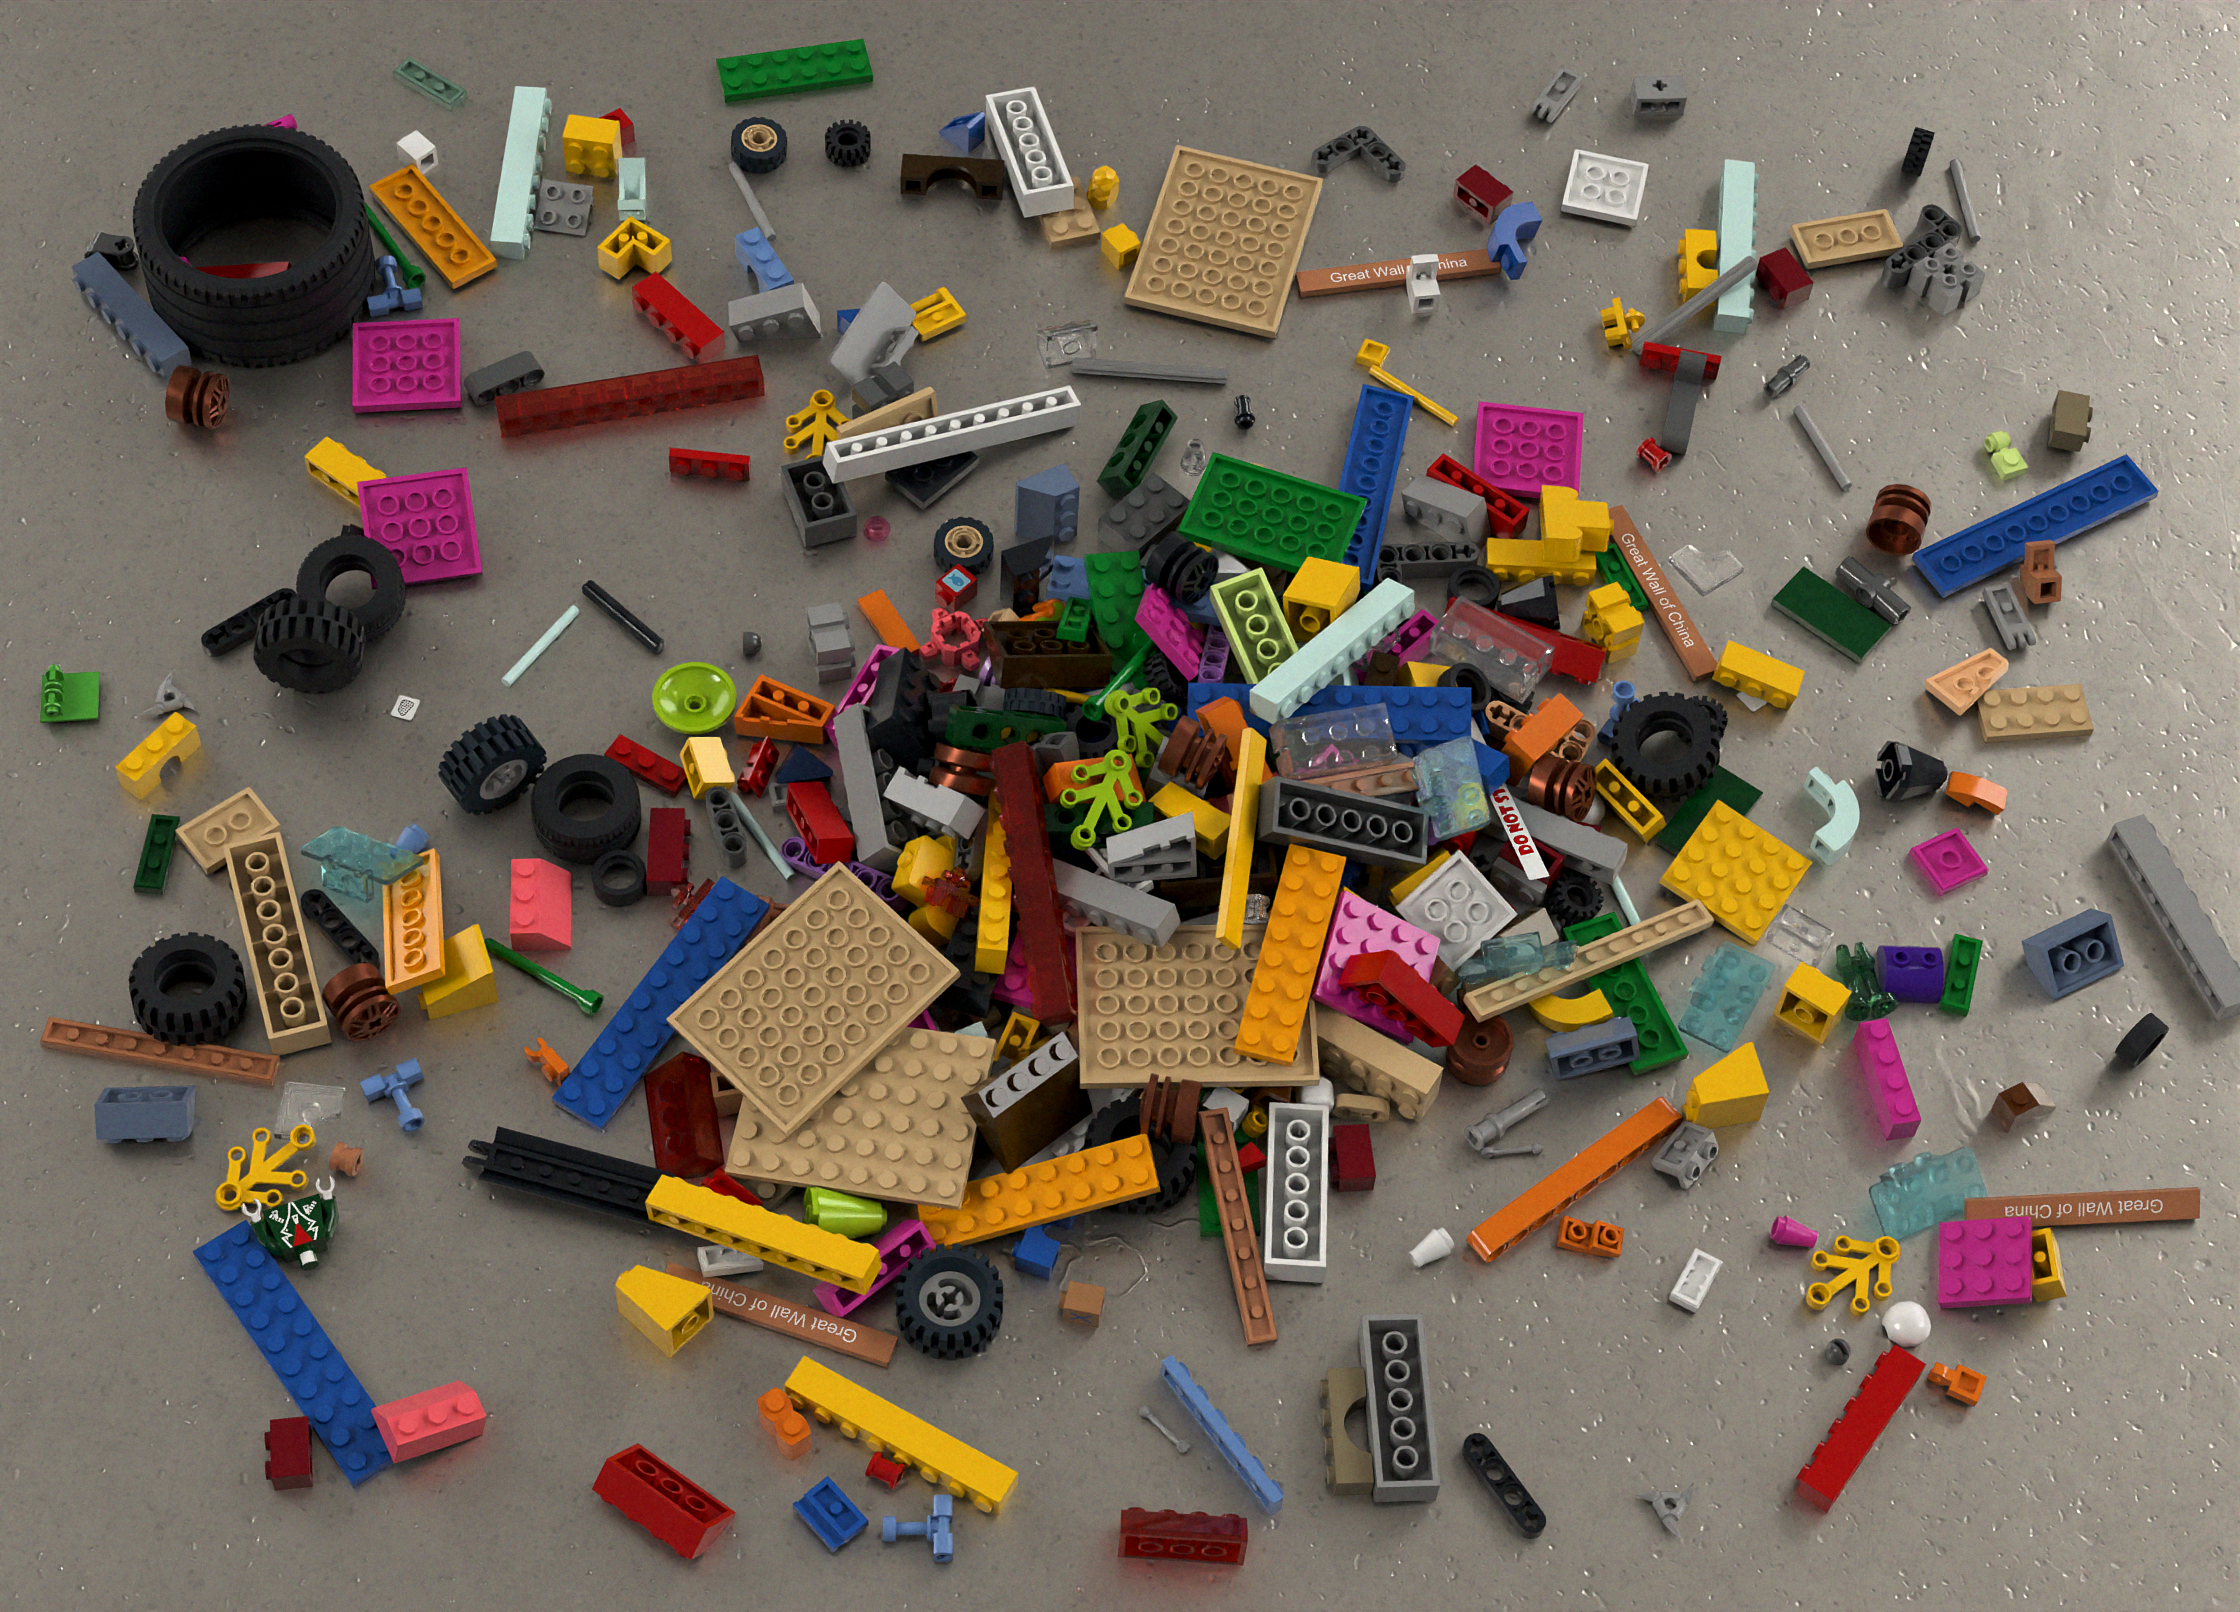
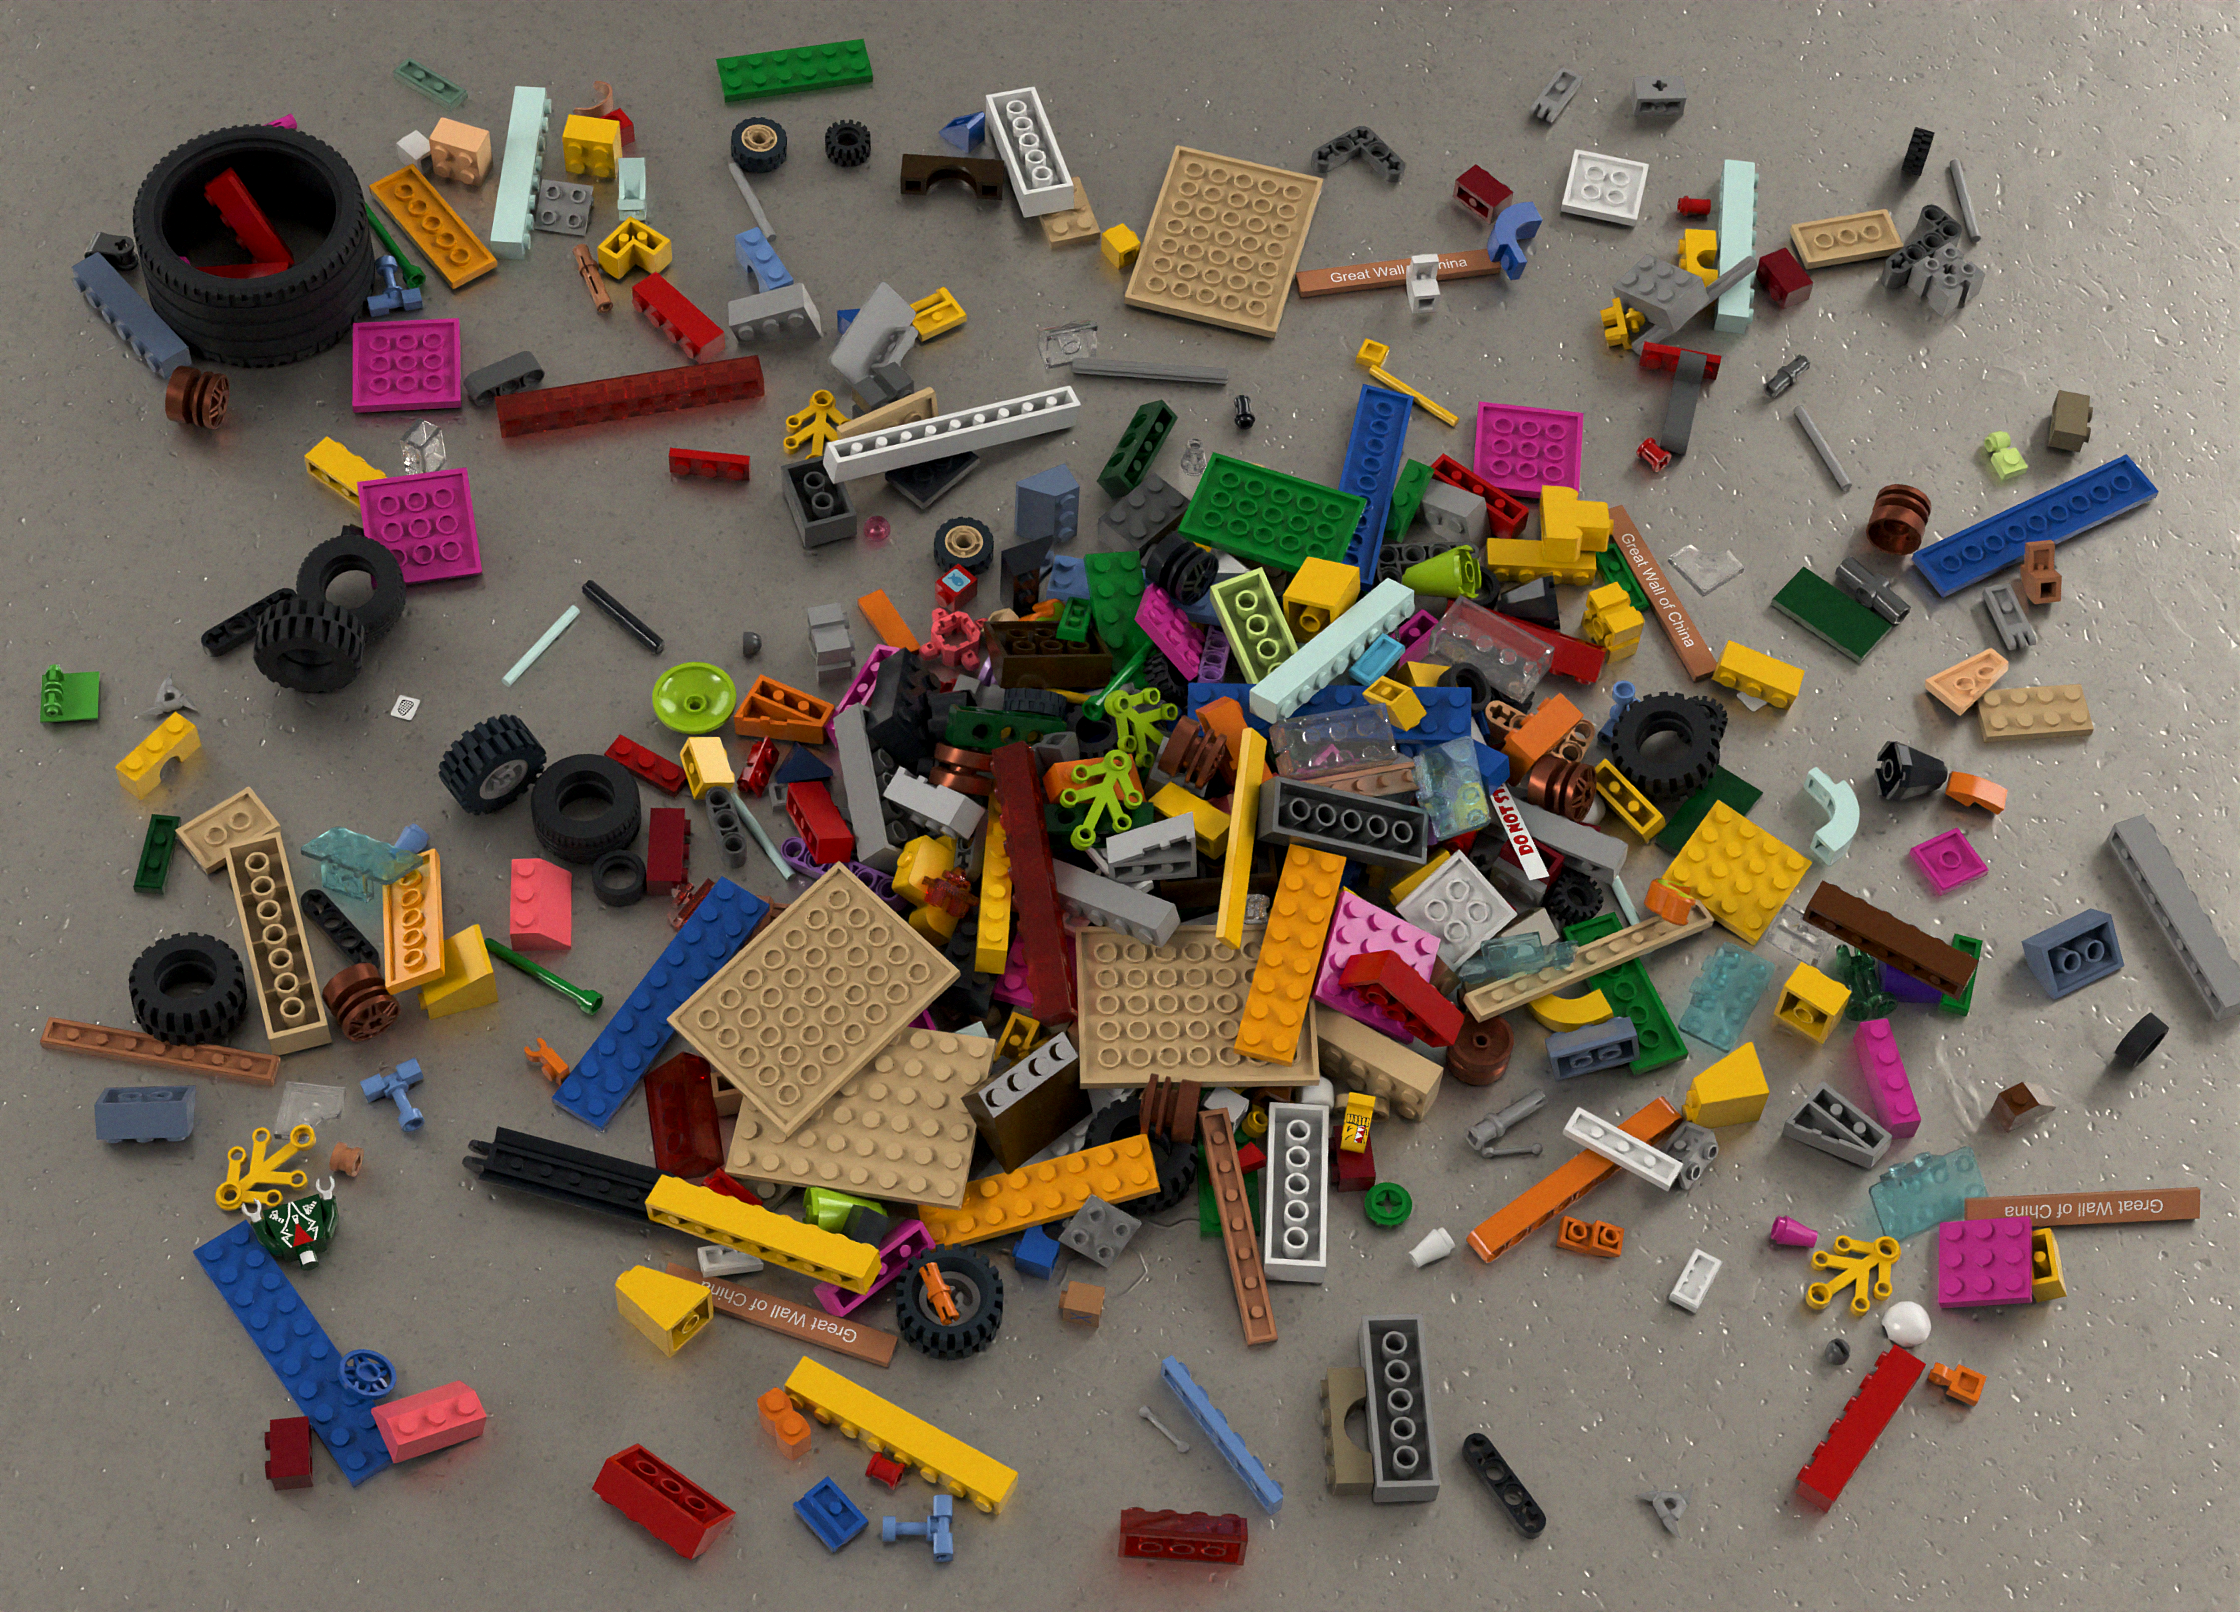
yellow rock [1086,165,1119,210] -> none
none -> red slope [204,167,295,265]
none -> blue wheel [337,1349,396,1400]
none -> clear brick [400,418,447,475]
none -> light nougat brick [429,117,493,187]
none -> nougat pin [572,244,613,313]
none -> nougat helmet [573,81,614,118]
none -> black brick [840,1204,890,1249]
none -> orange pin [919,1262,960,1325]
none -> light grey hinge [1058,1194,1142,1268]
none -> yellow leg [1340,1092,1376,1153]
none -> medium azure tile [1348,633,1405,686]
none -> yellow slope [1362,676,1427,732]
none -> green gear [1364,1182,1412,1229]
none -> green plate [1383,458,1435,543]
none -> lime cone [1402,545,1481,600]
none -> white plate [1563,1107,1683,1192]
none -> light grey brick [1612,254,1710,333]
none -> orange animal [1644,878,1696,926]
none -> red pin [1677,196,1711,216]
none -> light grey wedge [1782,1081,1893,1169]
none -> reddish brown brick [1802,880,1979,1000]

